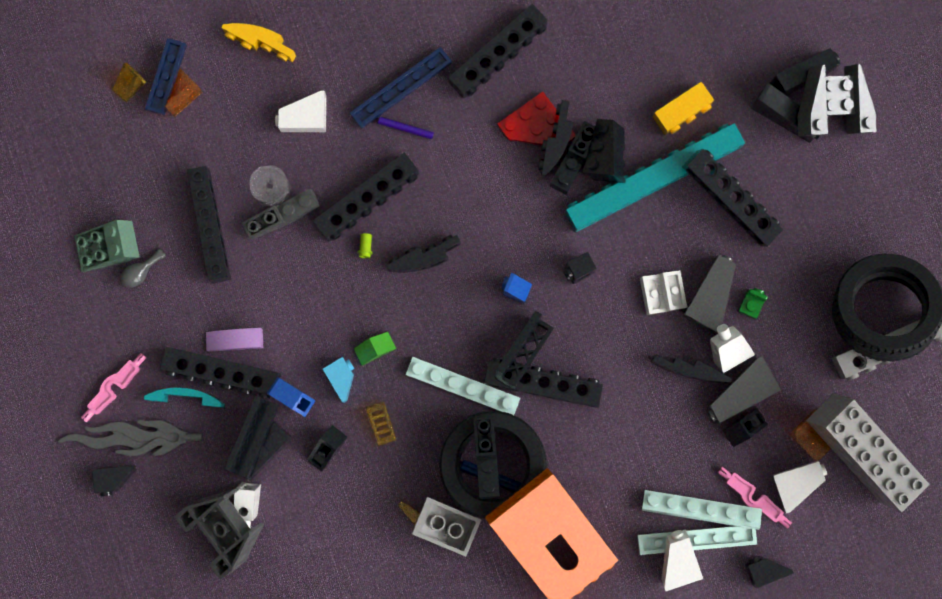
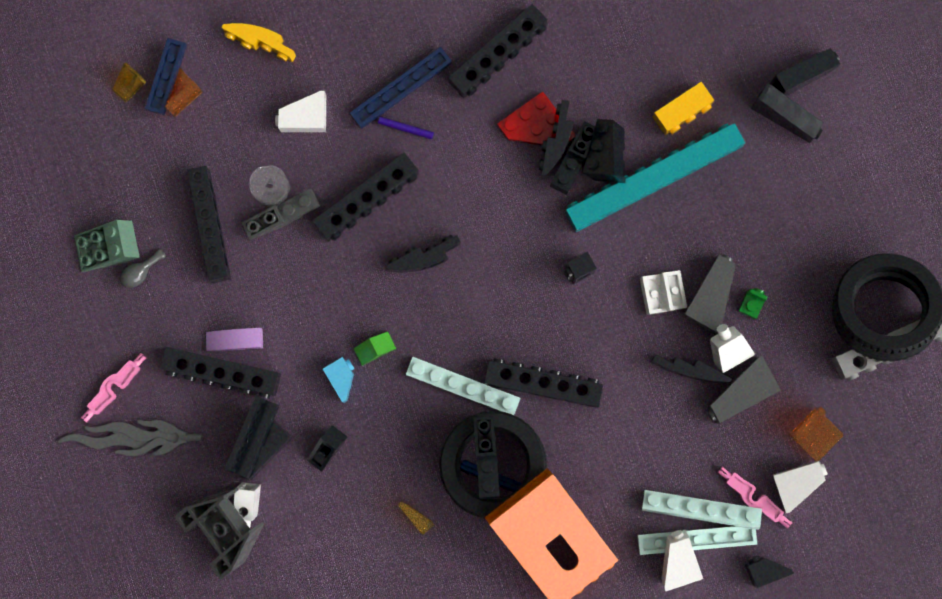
black slope [93,466,136,496] -> none
teal slope [144,388,225,408] -> none
blue slope [267,377,316,417] -> none
lime pin [357,233,373,258] -> none
clear yellow slope [366,402,397,446] -> none
light grey slope [412,497,481,556] -> none
black fence [495,310,554,389] -> none
blue slope [501,273,532,304] -> none
black brick [682,149,783,247] -> none
black slope [723,408,768,447] -> none
wedge [797,64,877,136] -> none
light grey brick [806,393,930,512] -> none

